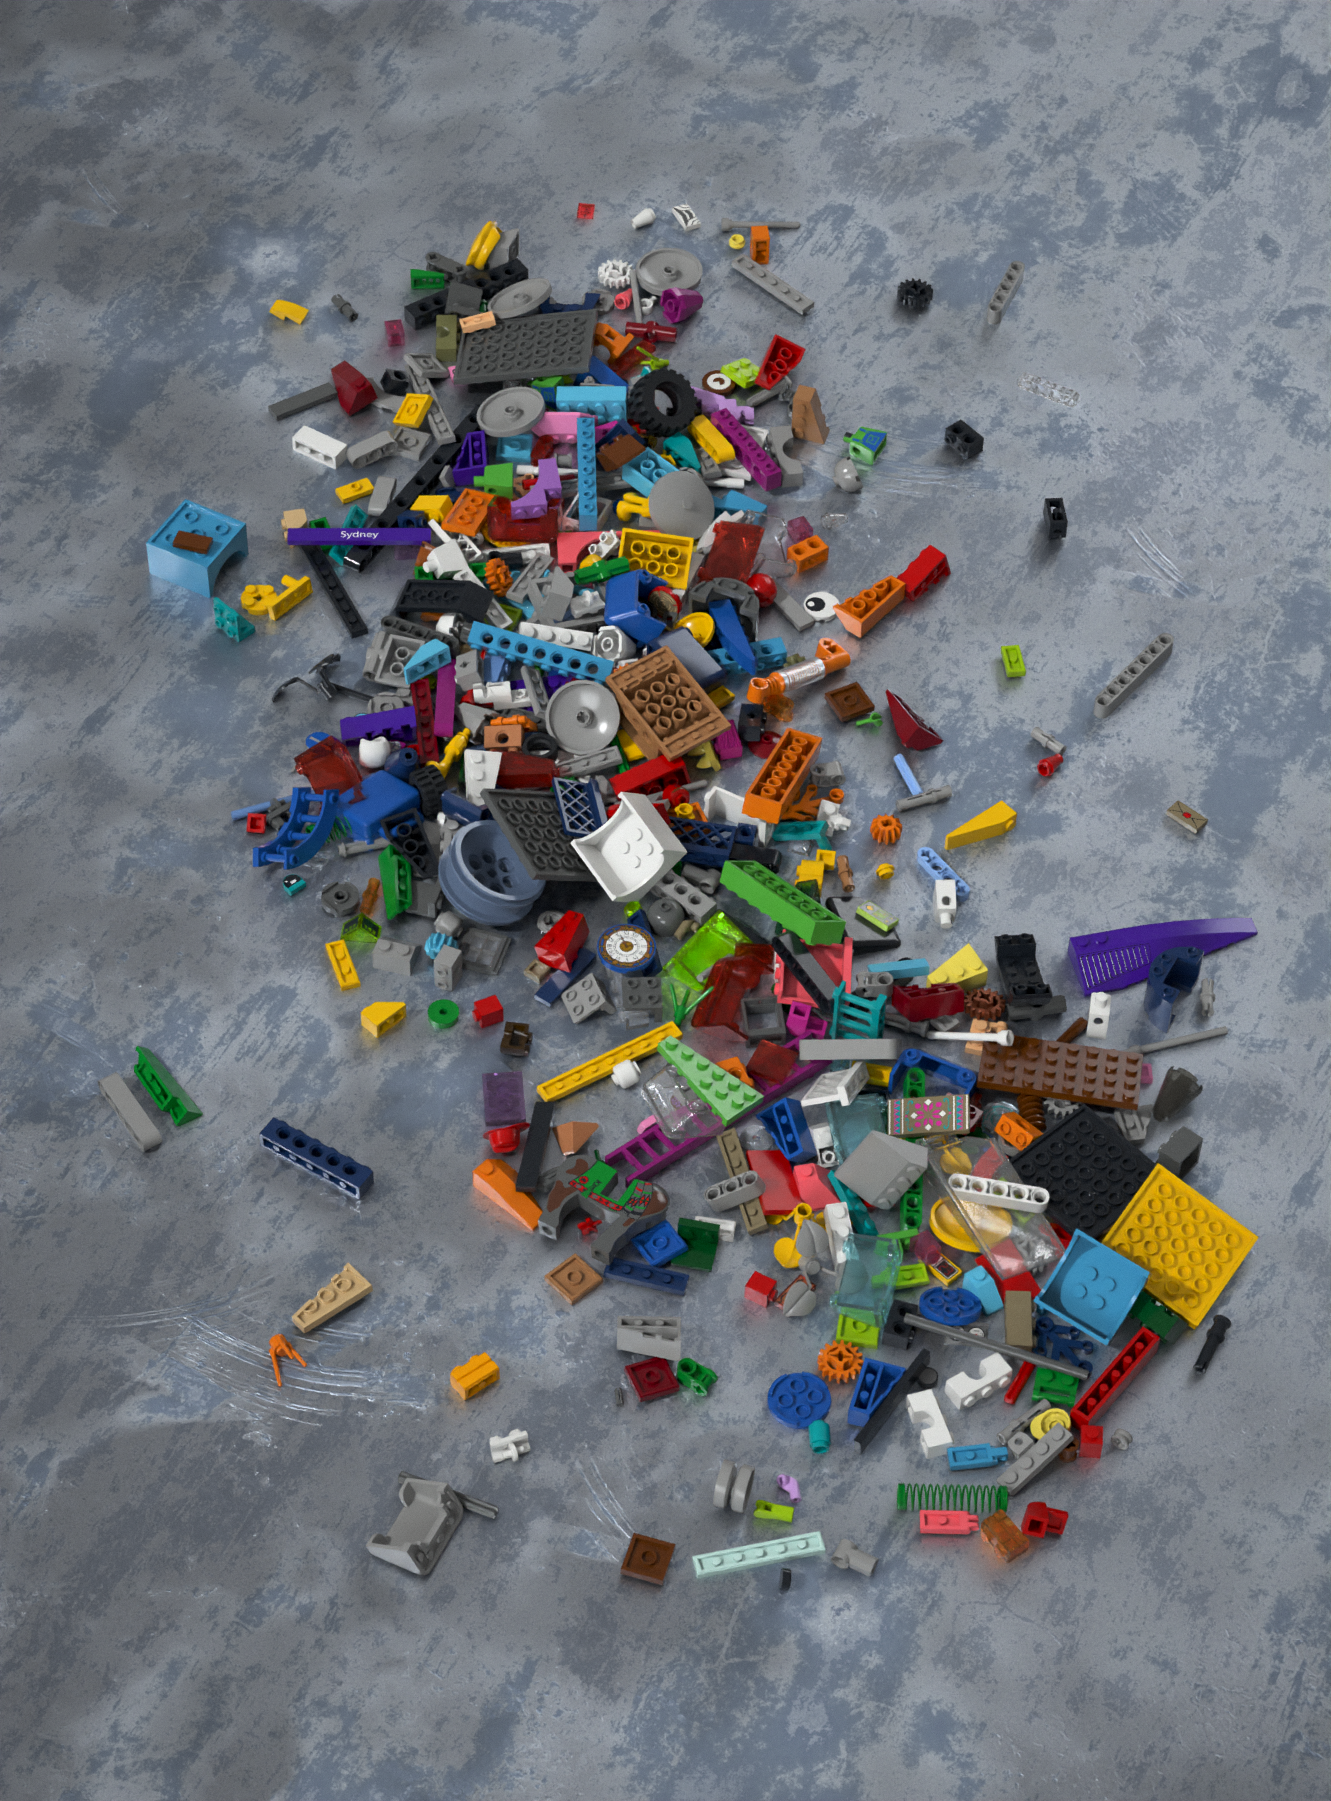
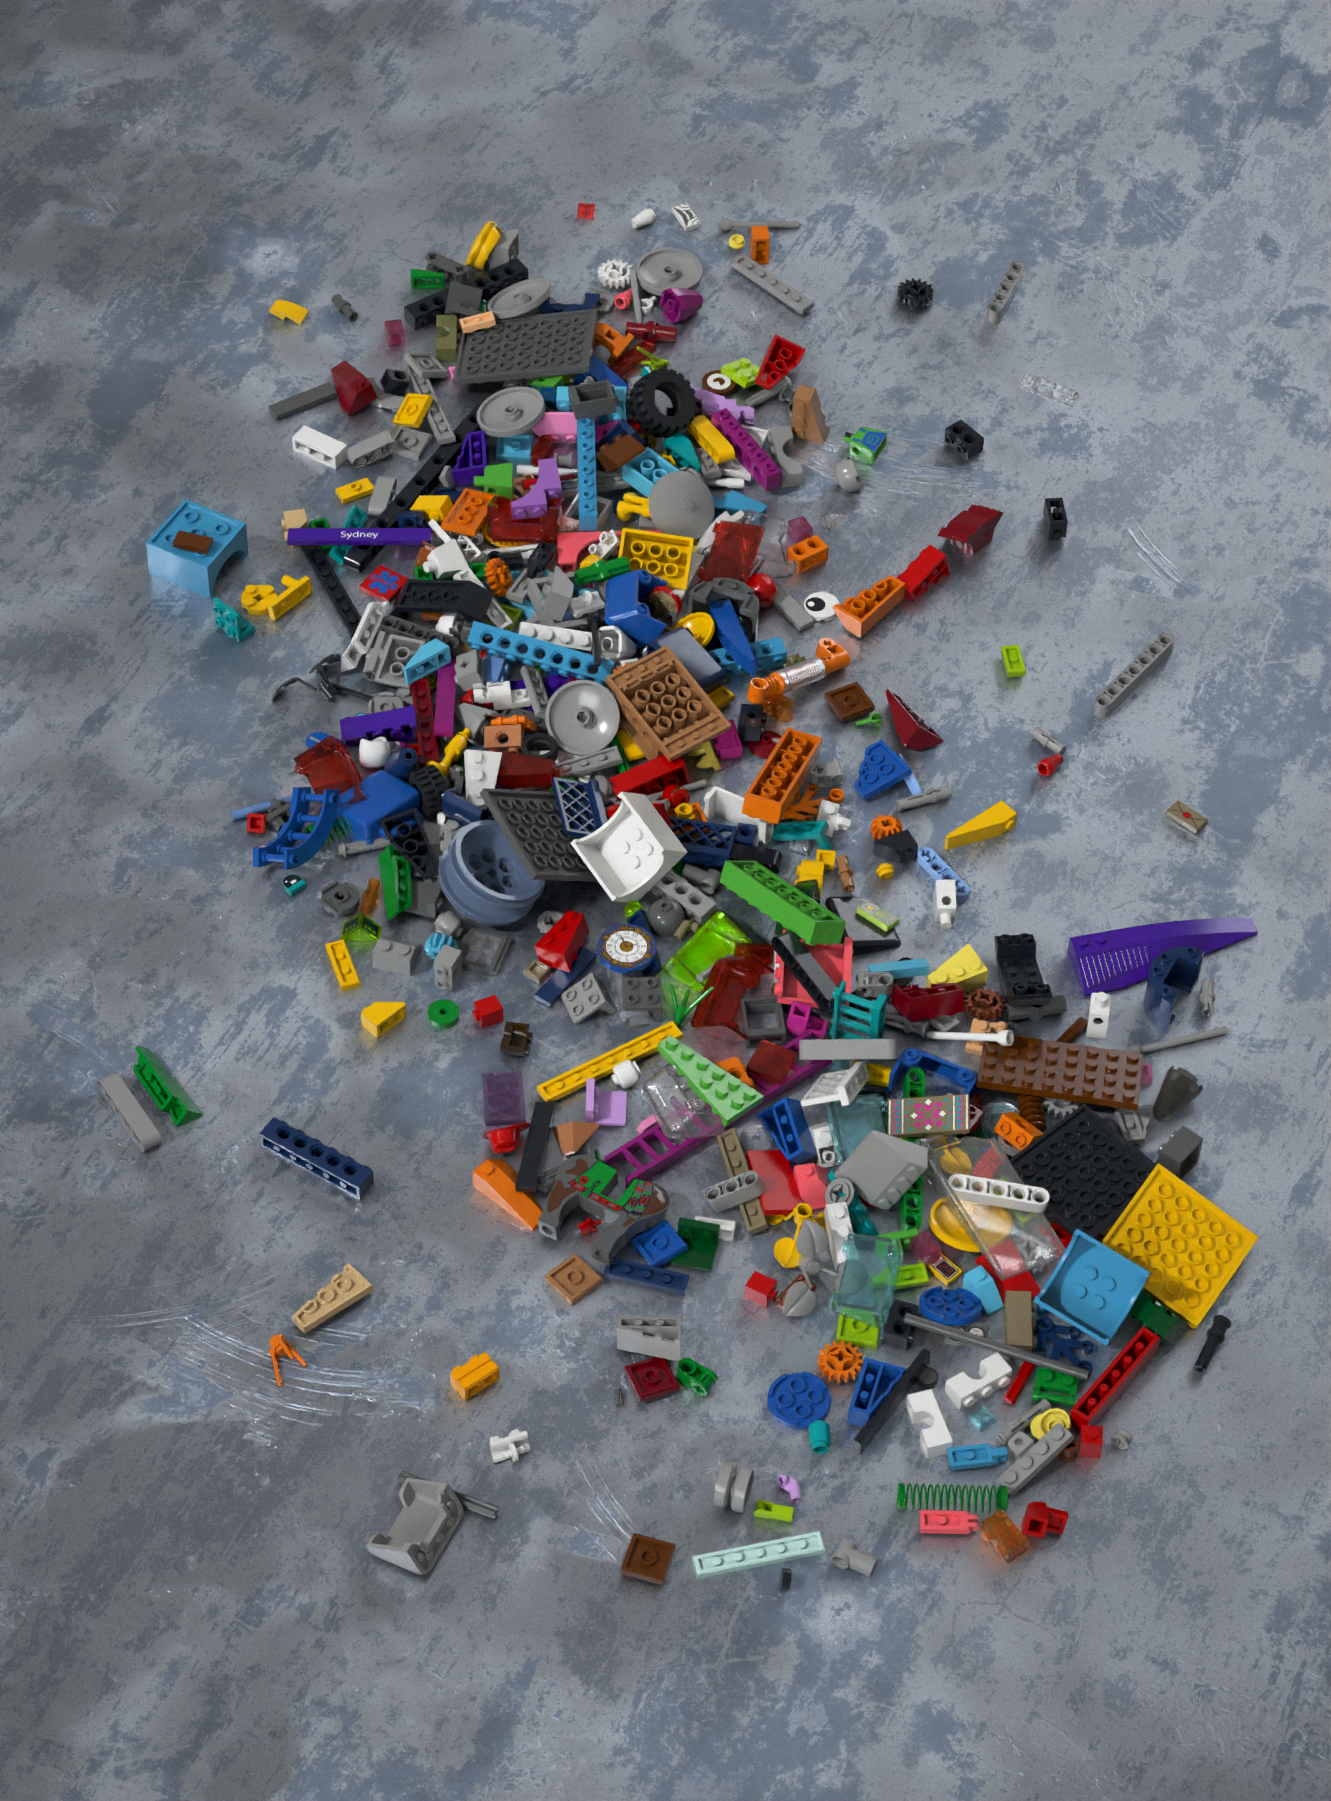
none -> white wedge [341,601,389,672]
none -> red tile [359,565,409,603]
none -> dark grey plate [447,765,463,797]
none -> black hinge [526,541,558,579]
none -> dark grey window [568,380,619,420]
none -> lavender bracket [585,1078,627,1126]
none -> black piece [587,612,602,667]
none -> light grey gear [825,1178,856,1207]
none -> blue plate [854,739,912,801]
none -> black slope [873,829,918,863]
none -> dark red slope [937,504,1003,556]
none -> clear light blue slope [966,1405,997,1432]

